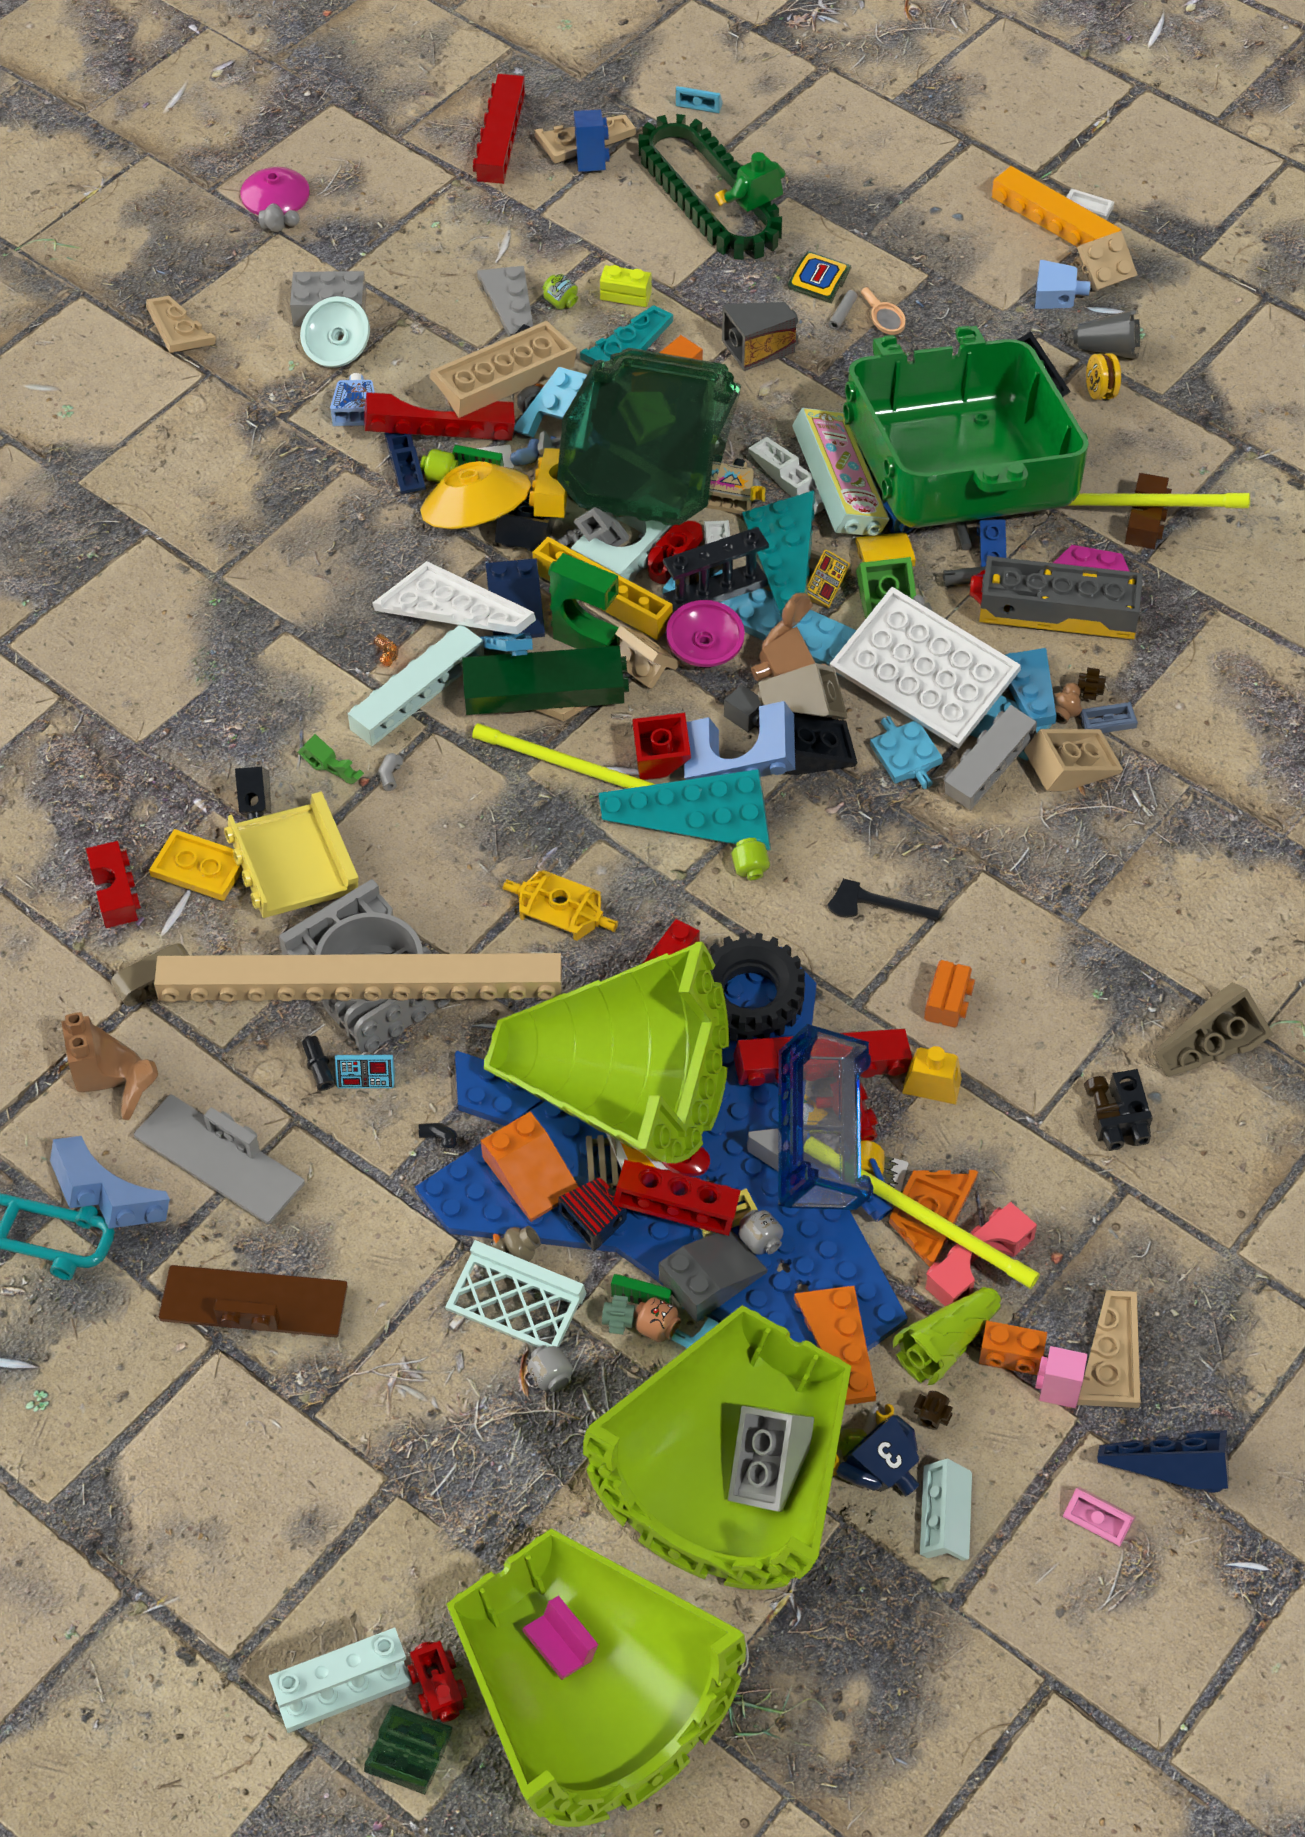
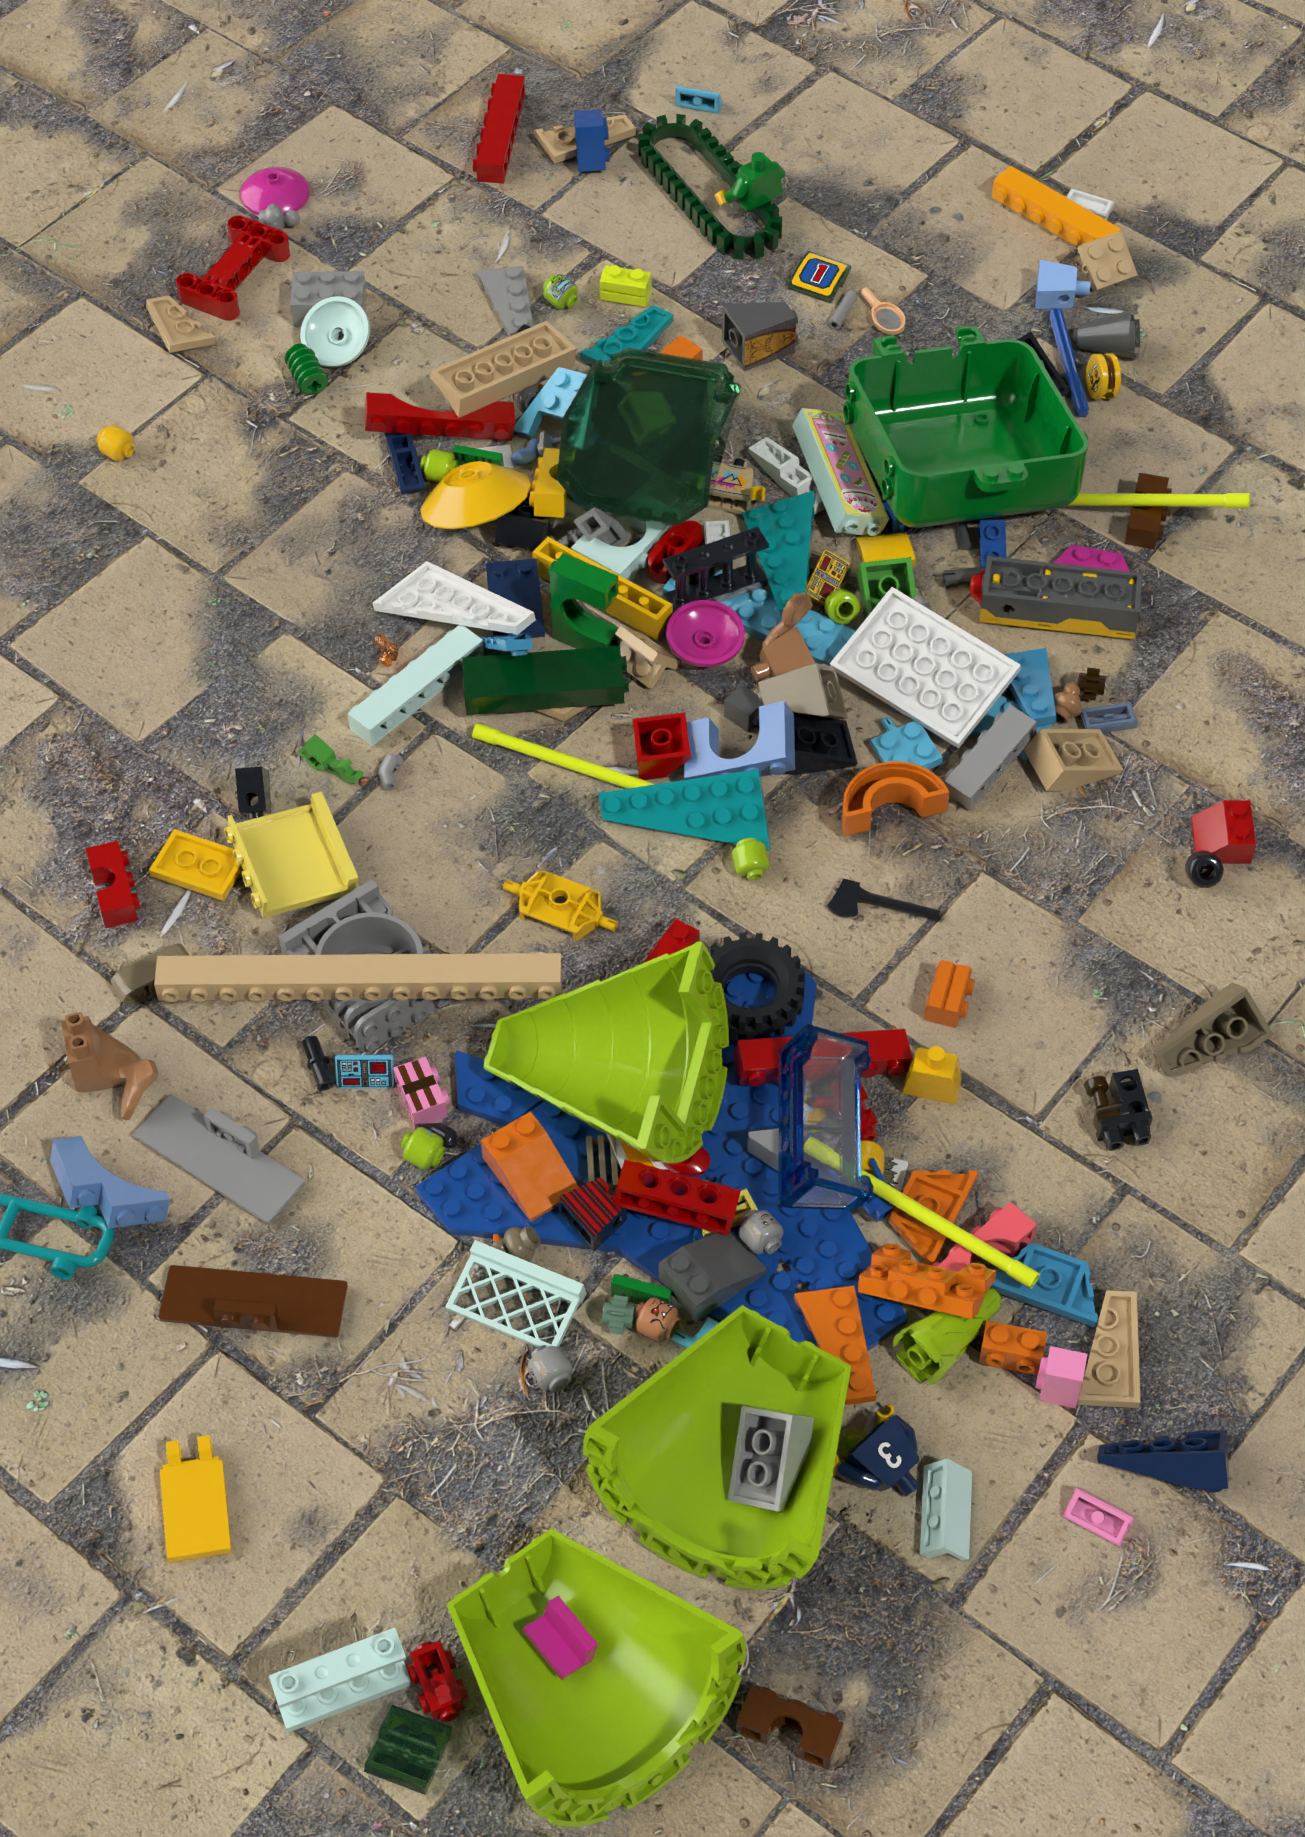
light blue torso [330,373,375,426] -> none
dark brown gear [914,1390,953,1430] -> none
none -> yellow head [96,425,135,461]
none -> yellow tile [160,1435,232,1563]
none -> red beam [176,215,290,321]
none -> green piece [284,343,328,395]
none -> bright pink brick [393,1056,450,1128]
none -> lime head [400,1127,446,1171]
none -> reddish brown arch [736,1686,844,1770]
none -> lime head [824,589,860,625]
none -> orange brick [842,761,949,836]
none -> orange bracket [858,1244,996,1319]
none -> dark azure wing [990,1242,1098,1328]
none -> blue axle [1049,308,1089,417]
none -> black head [1185,850,1224,888]
none -> red slope [1191,800,1256,864]

